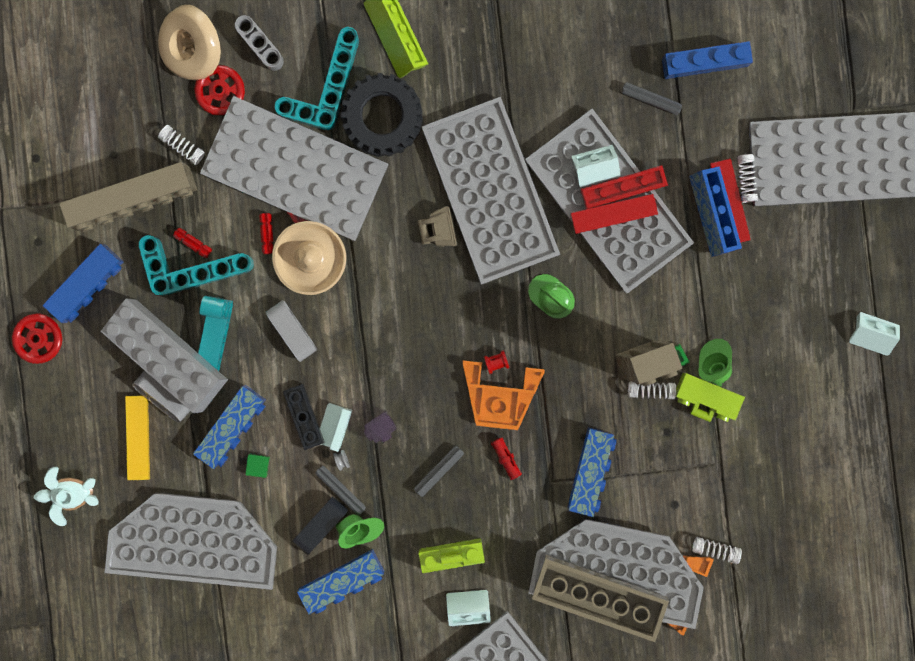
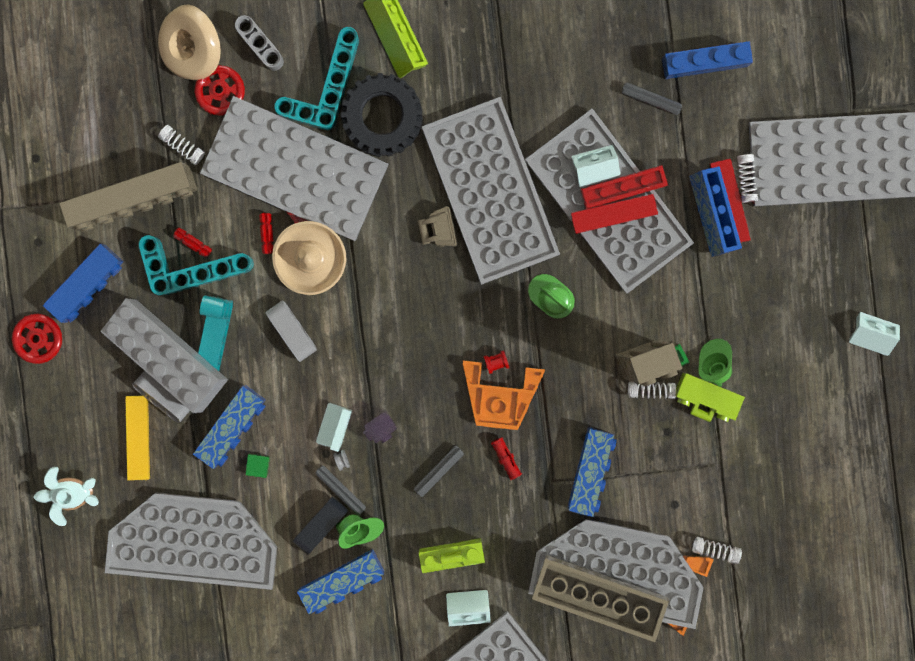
black tile [283,384,325,450] -> none

